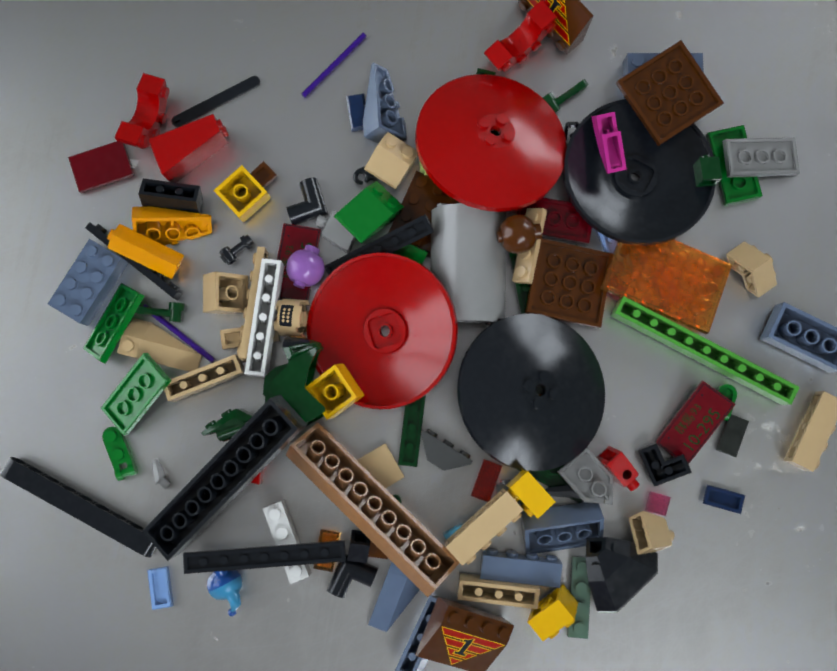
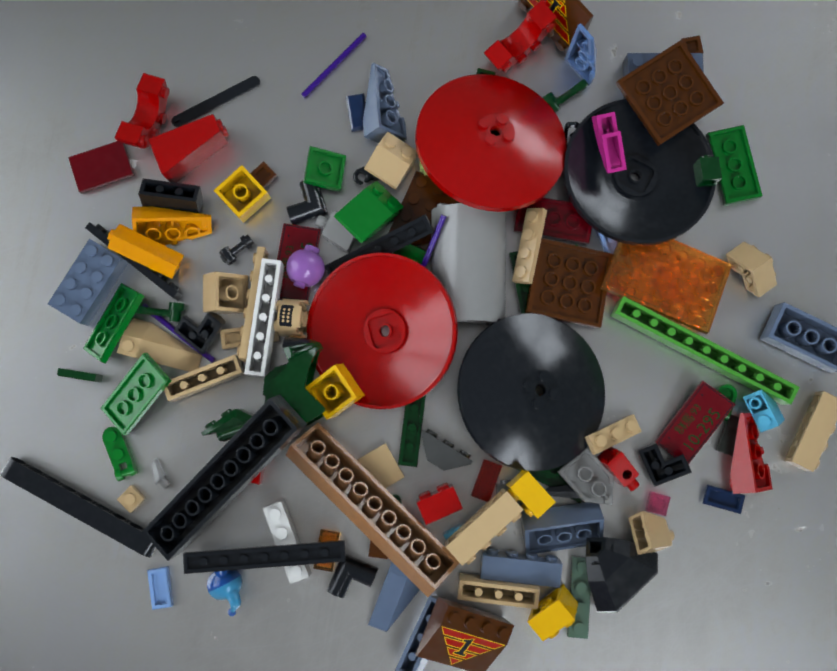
black brick [347,530,370,563] -> none
reddish brown brick [496,215,542,254] -> none
light grey tile [722,138,800,178] -> none
none -> dark green tile [57,368,103,382]
none -> tan plate [117,485,146,513]
none -> black brick [174,312,226,355]
none -> green tile [303,146,346,192]
none -> red brick [416,482,463,525]
none -> dark purple axle [421,214,447,267]
none -> medium blue wedge [565,23,597,86]
none -> tan plate [585,414,642,455]
none -> reddish brown plate [681,35,704,53]
none -> red wedge [729,413,773,494]
none -> medium azure slope [743,389,785,432]

